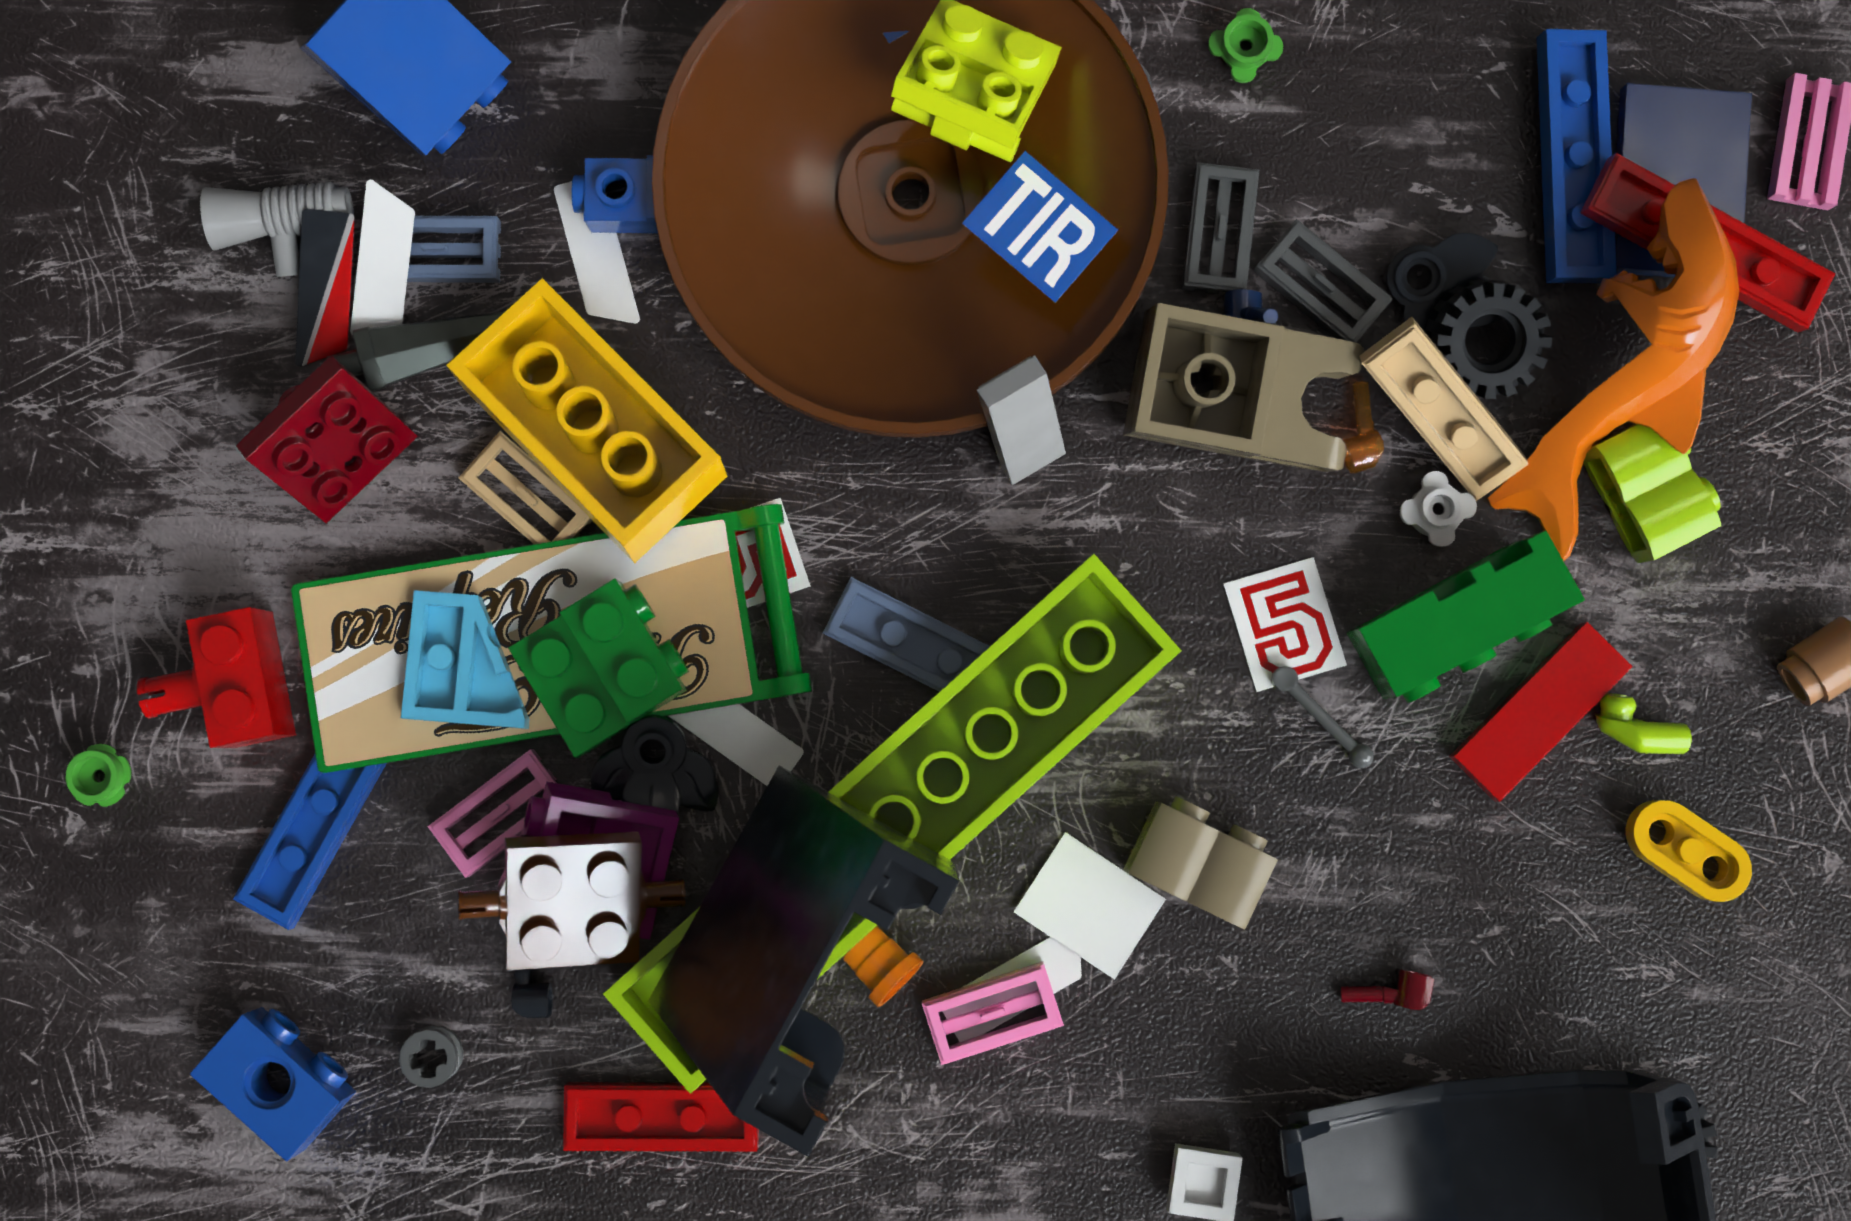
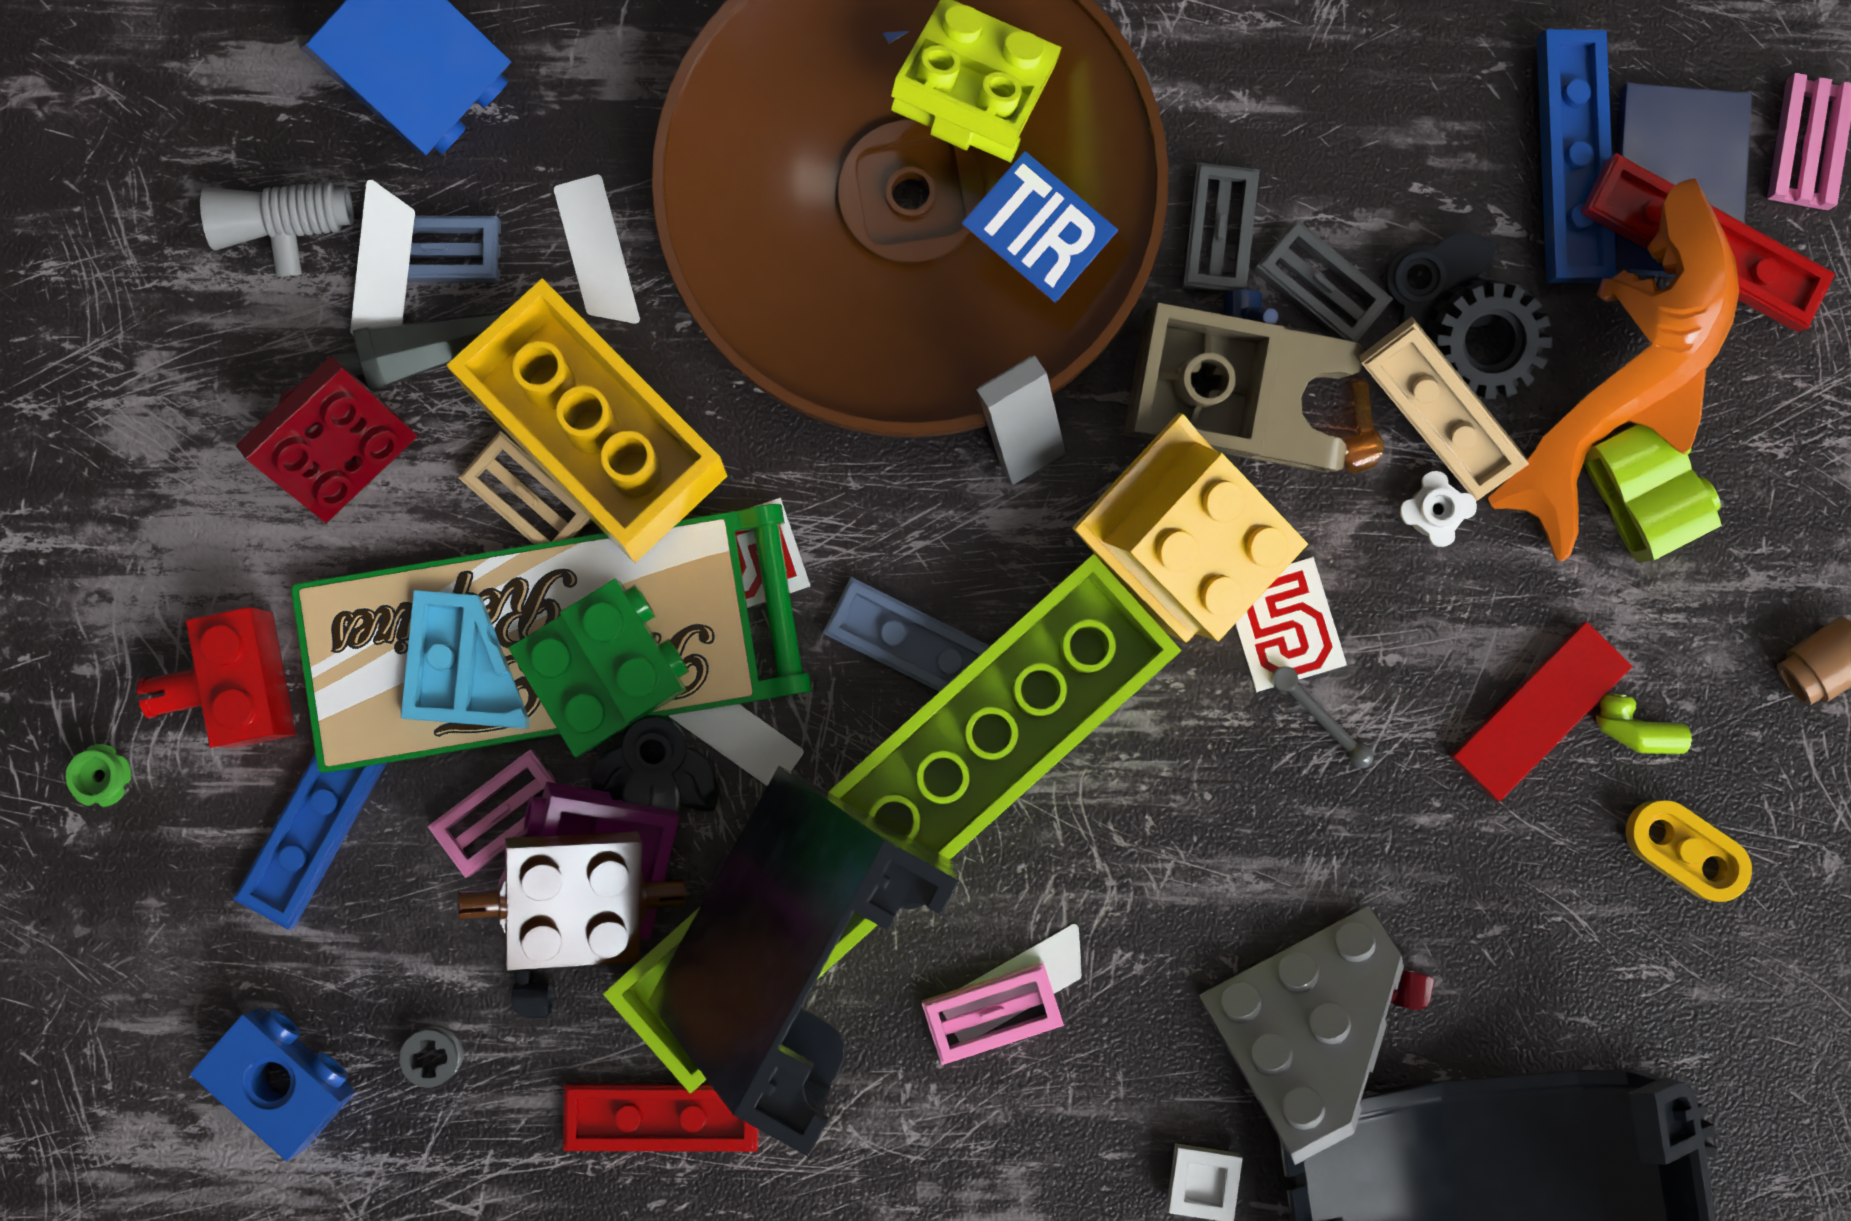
sticker [295,209,354,367] -> none
blue brick [572,155,658,233] -> none
orange piece [843,926,924,1007] -> none
white sticker [1014,832,1166,980] -> none
dark tan brick [1123,796,1278,930] -> none
bright green plate [1208,8,1283,83] -> none
green wedge [1347,530,1585,703] -> none
none -> yellow piece [1072,413,1308,643]
none -> light grey plate [1199,906,1404,1165]

